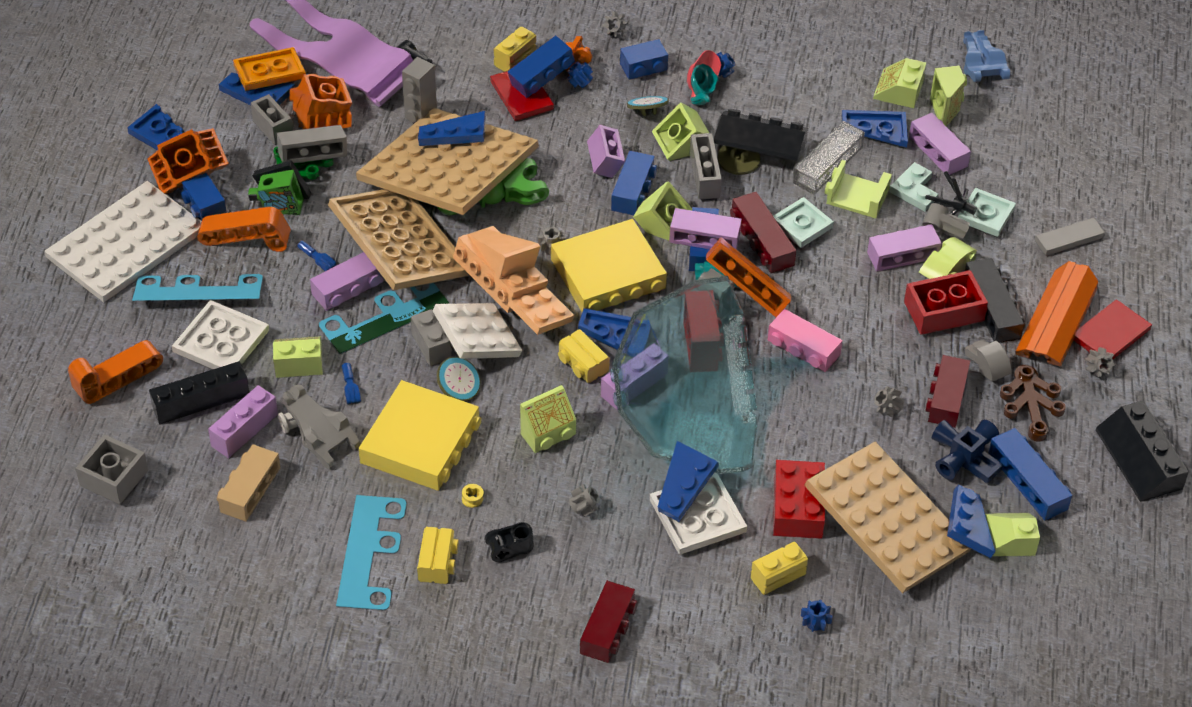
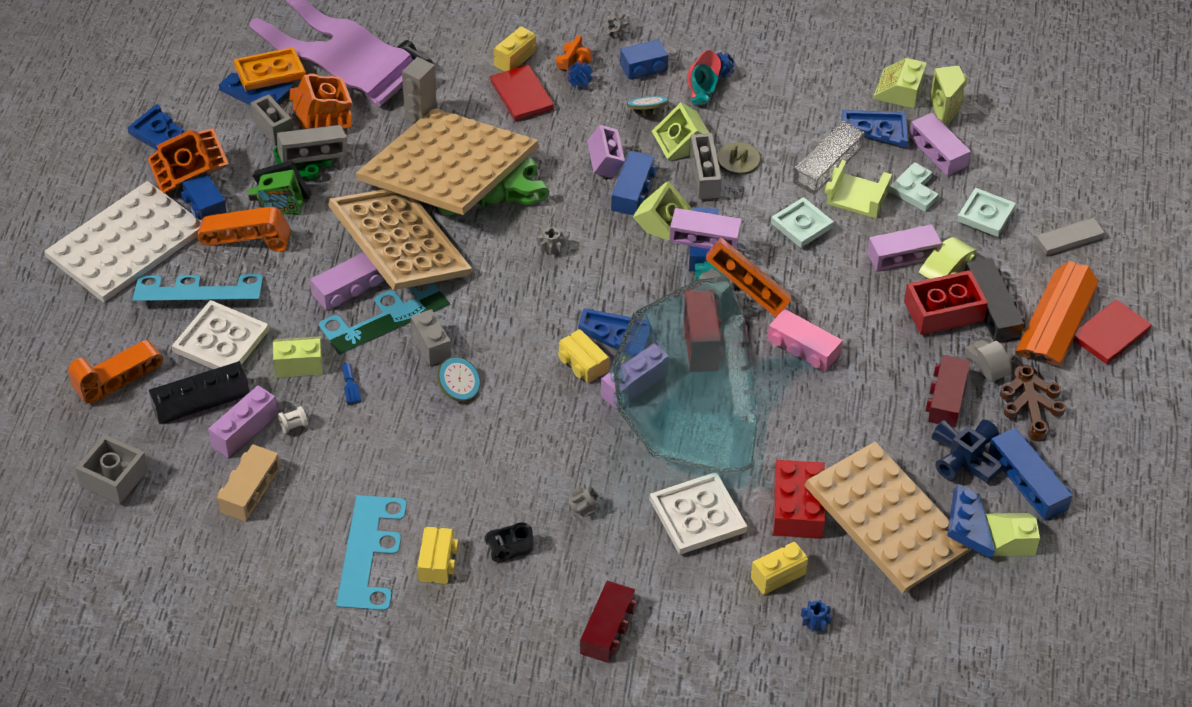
light grey animal [281,385,361,469] -> none
blue piece [297,240,337,271] -> none
light yellow brick [359,380,481,491] -> none
blue wing [418,111,486,146] -> none
white plate [433,303,522,359] -> none
light nougat wedge [453,226,574,335] -> none
light yellow bush [462,484,484,508] -> none
blue brick [507,35,575,98] -> none
yellowish green slope [520,385,576,453] -> none
light yellow brick [551,219,667,312] -> none
blue wing [658,441,719,522] -> none
black slope [714,109,808,161] -> none
dark red brick [730,192,796,273] -> none
light grey gear [874,386,904,417] -> none
light grey piece [922,203,970,241] -> none
black plant [925,171,977,215] -> none
medium blue animal [963,30,1010,82] -> none
light grey gear [1084,347,1115,377] -> none
black slope [1096,400,1189,502] -> none

